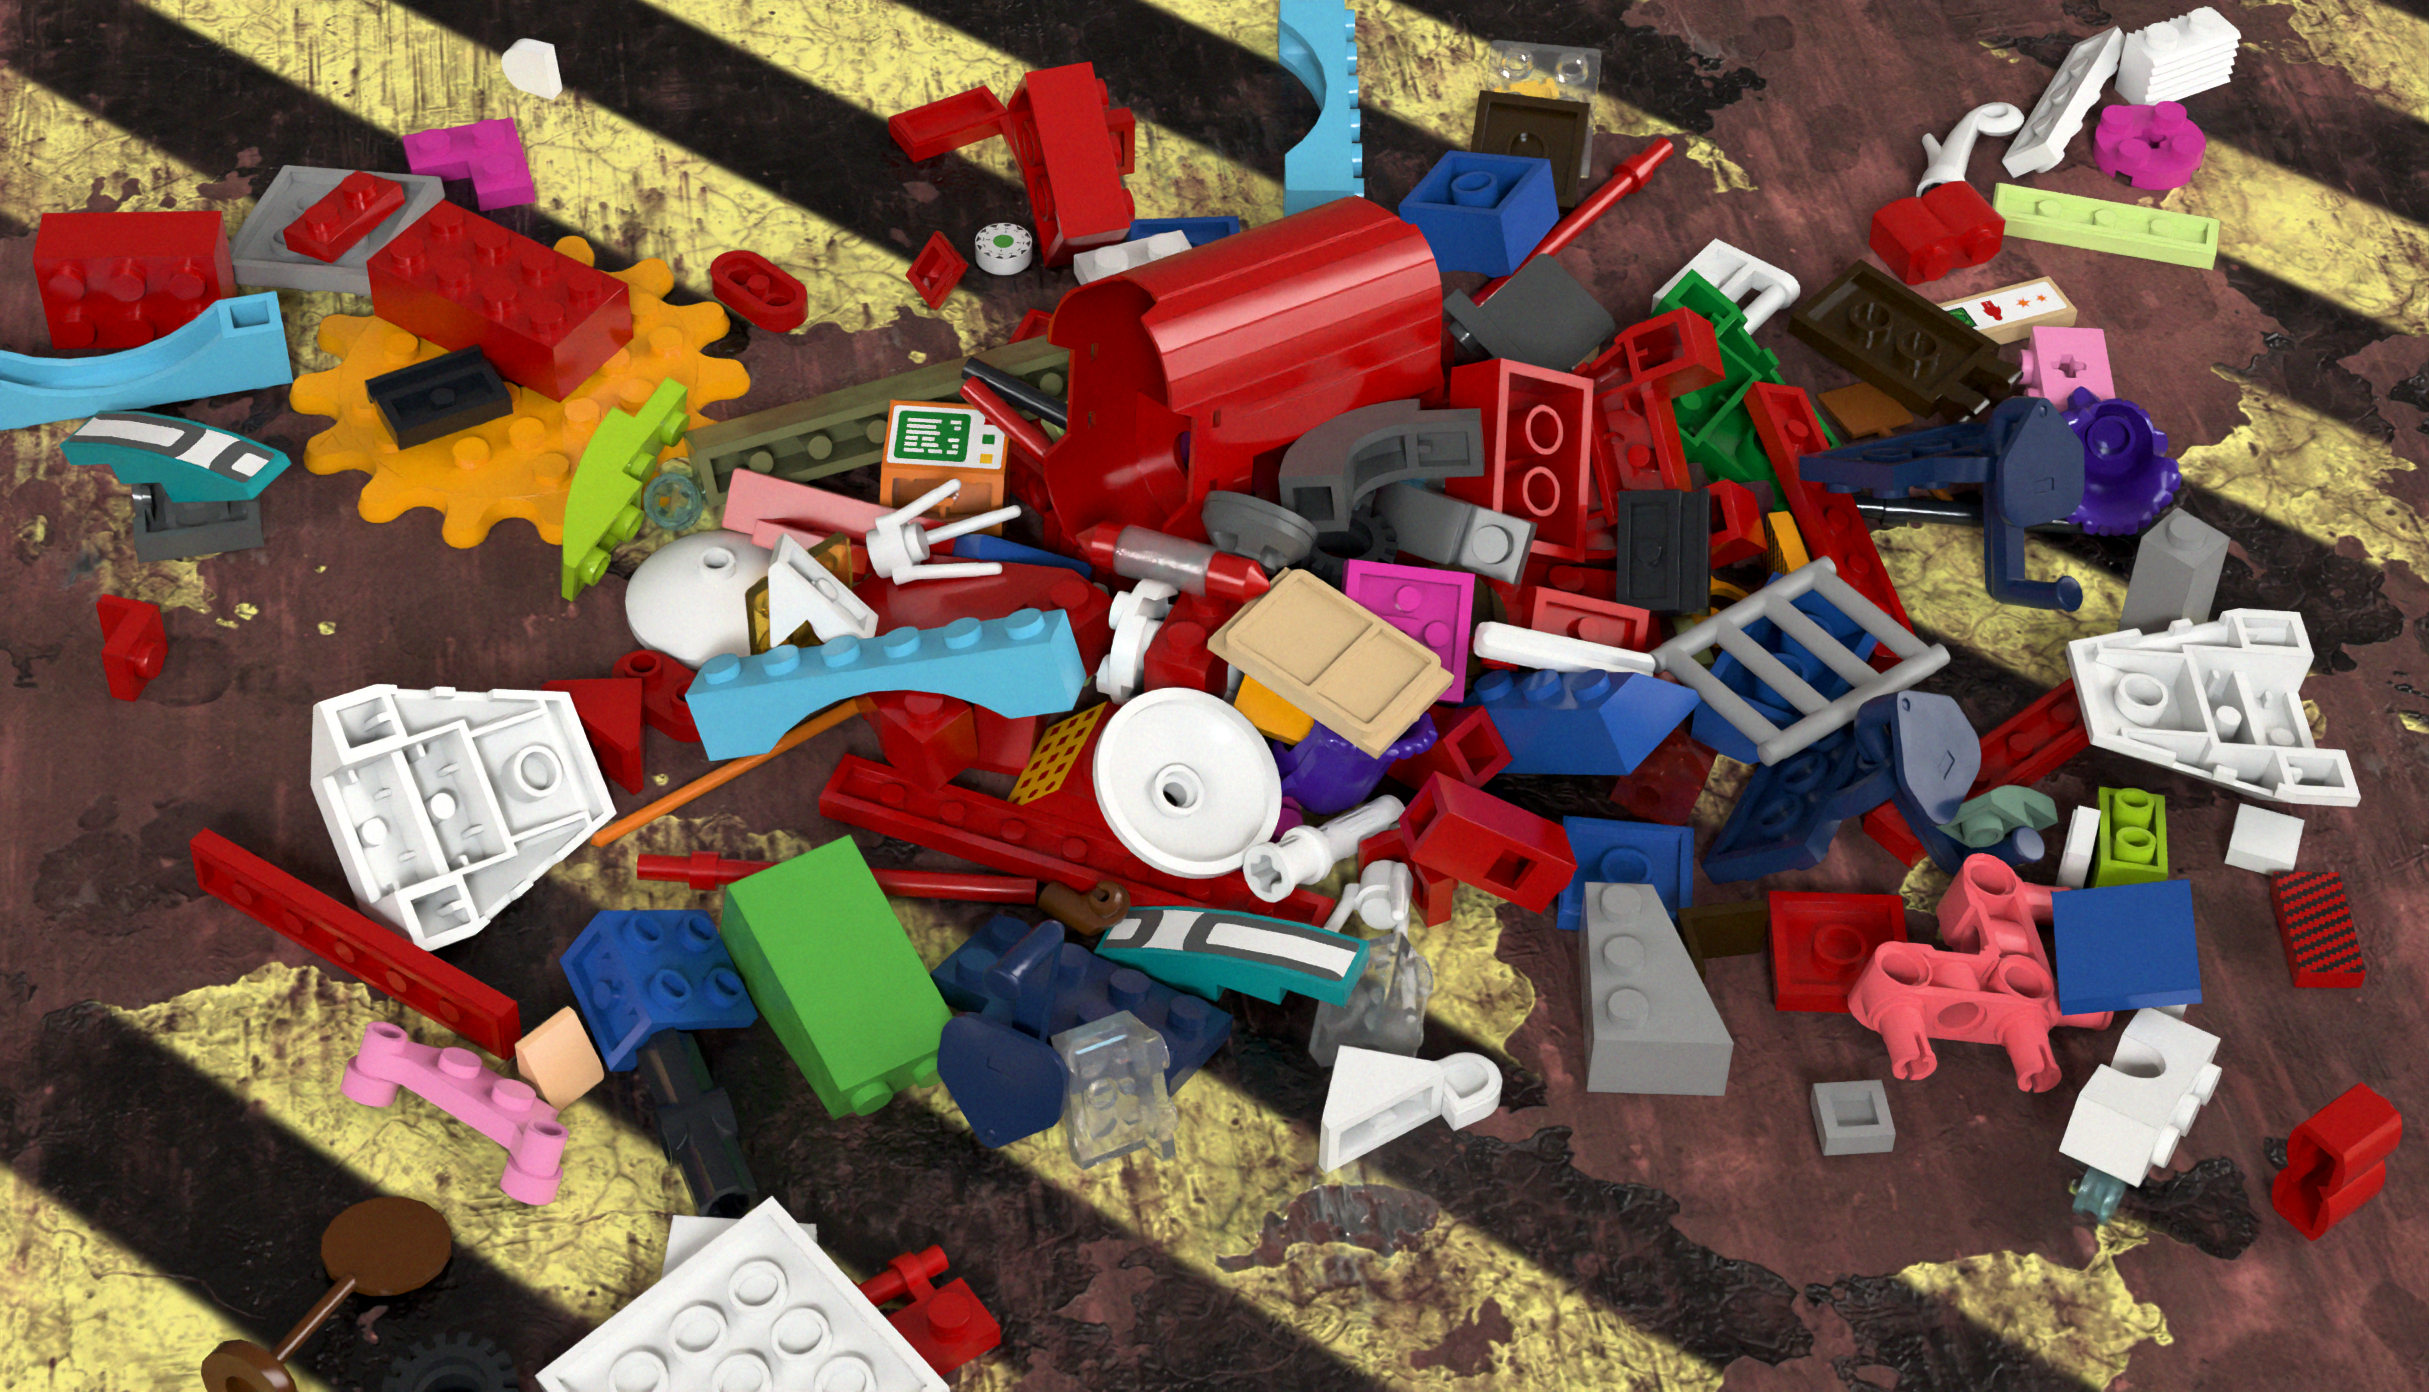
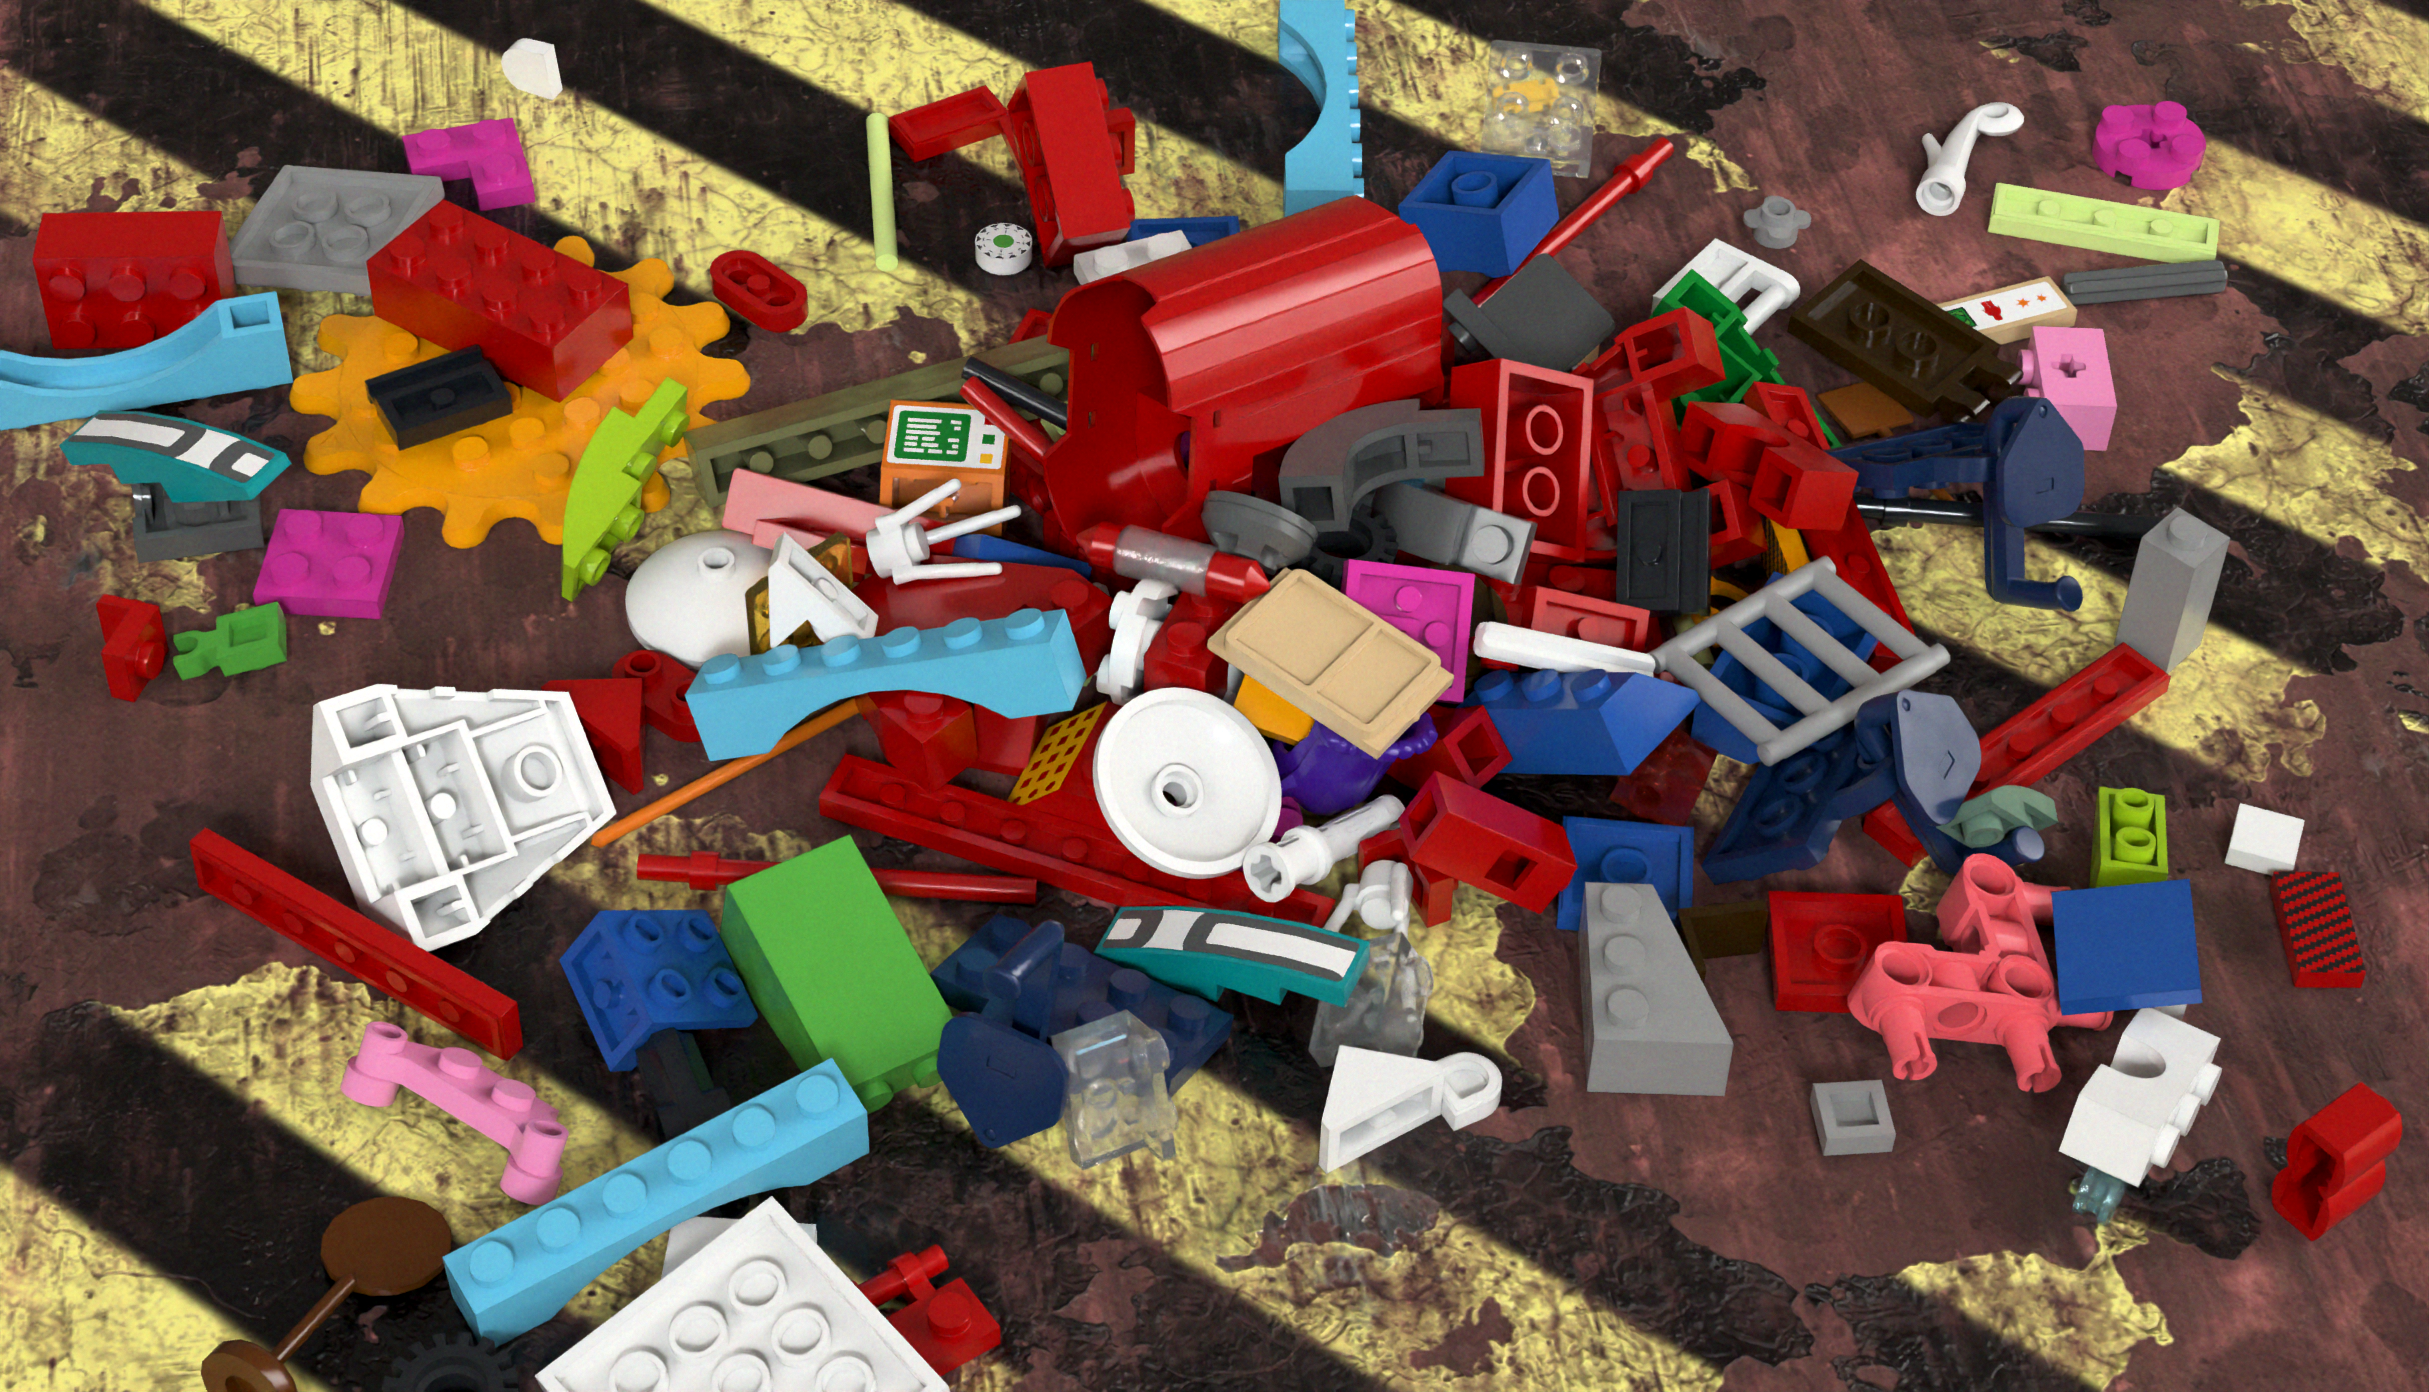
red plate [283,170,406,264] -> none
light nougat slope [515,1006,605,1113] -> none
clear light blue bush [643,473,703,532] -> none
red slope [905,230,969,310] -> none
reddish brown arm [1038,880,1130,936] -> none
dark brown plate [1470,90,1591,215] -> none
red brick [1869,181,2006,285] -> none
white plate [2002,25,2126,178] -> none
white tile [2055,805,2101,890] -> none
dark purple hair [2060,386,2182,537] -> none
white wedge [2065,608,2361,807] -> none
white brick [2114,6,2241,106] -> none
none -> bright green plate [173,601,287,680]
none -> dark pink plate [253,509,405,619]
none -> medium azure arch [442,1058,869,1348]
none -> yellowish green bar [866,113,898,271]
none -> red arch [1679,401,1859,530]
none -> light grey plate [1743,196,1811,249]
none -> dark grey axle [2059,260,2228,306]

